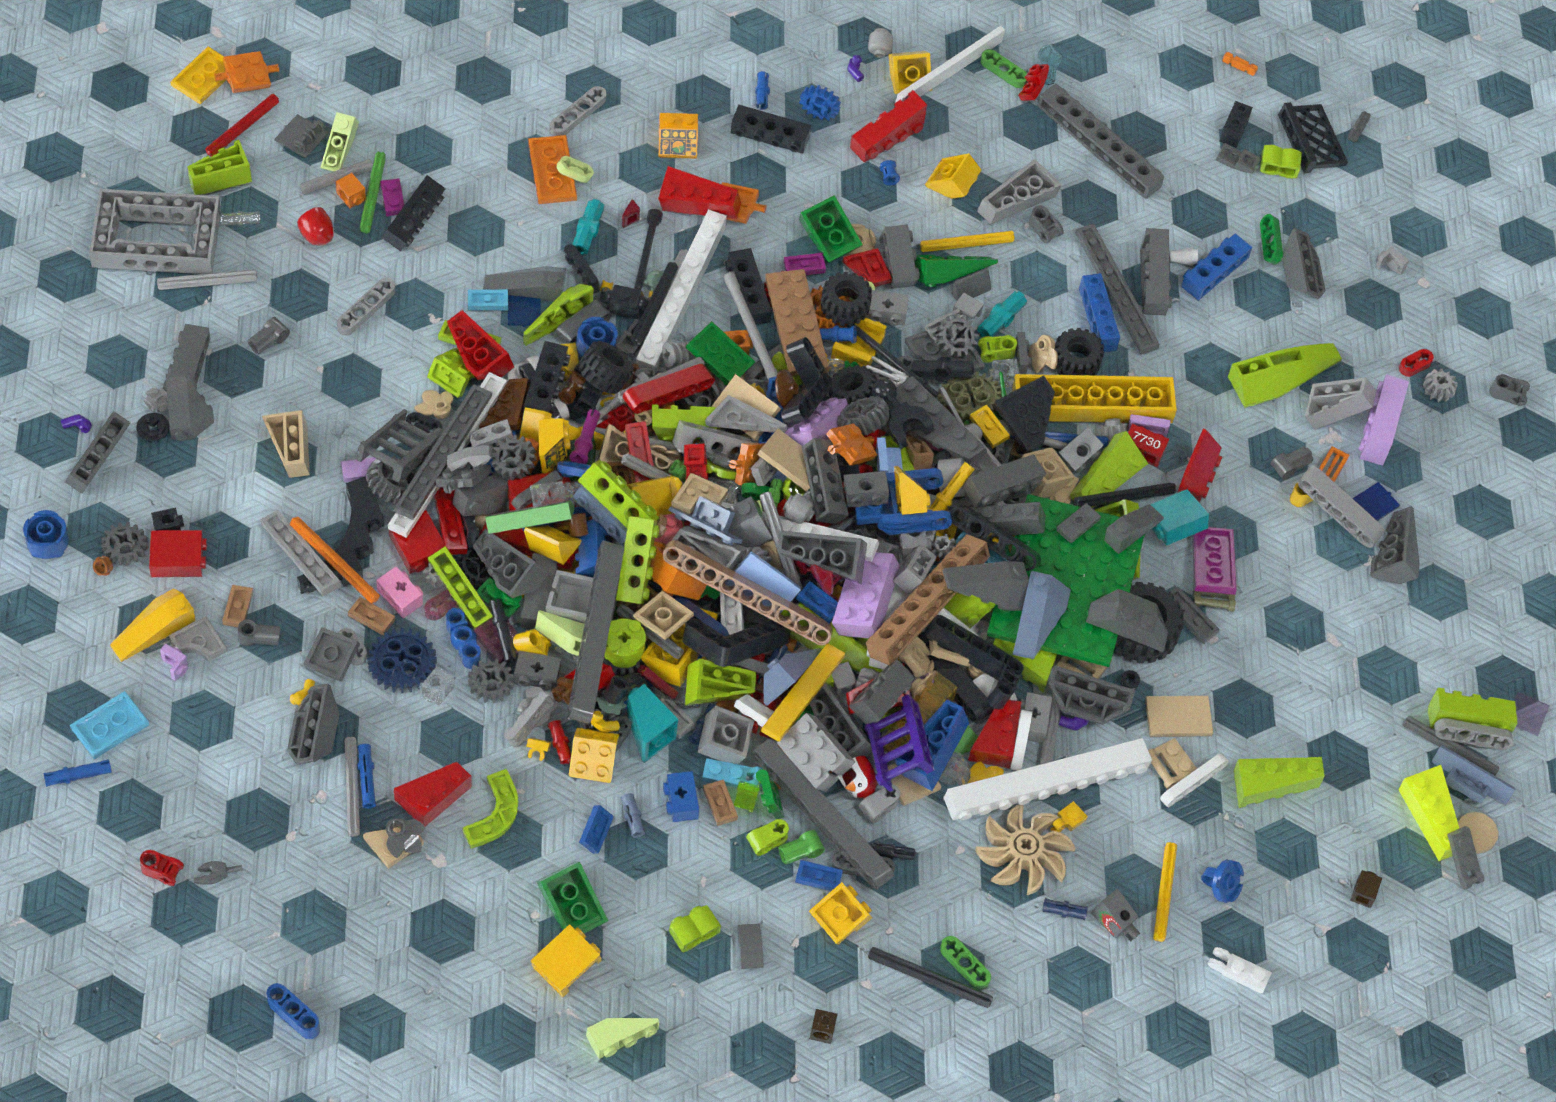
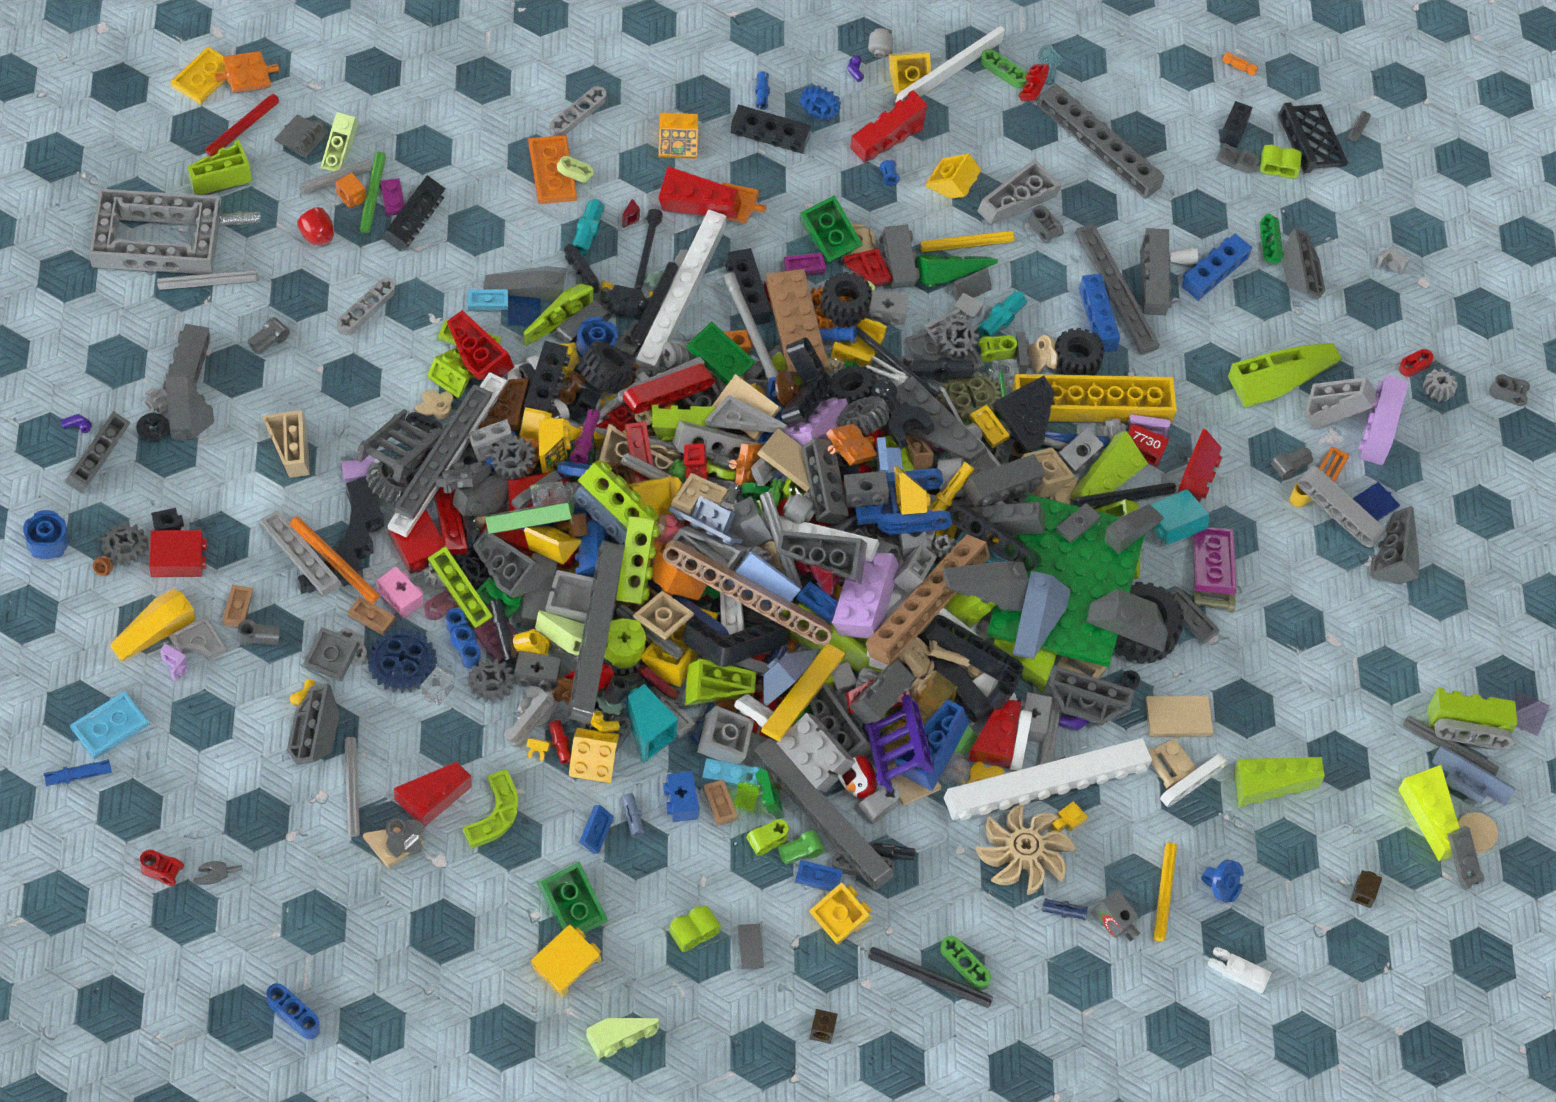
blue pin [357,744,376,809] -> none
light grey slope [447,445,491,472] -> none

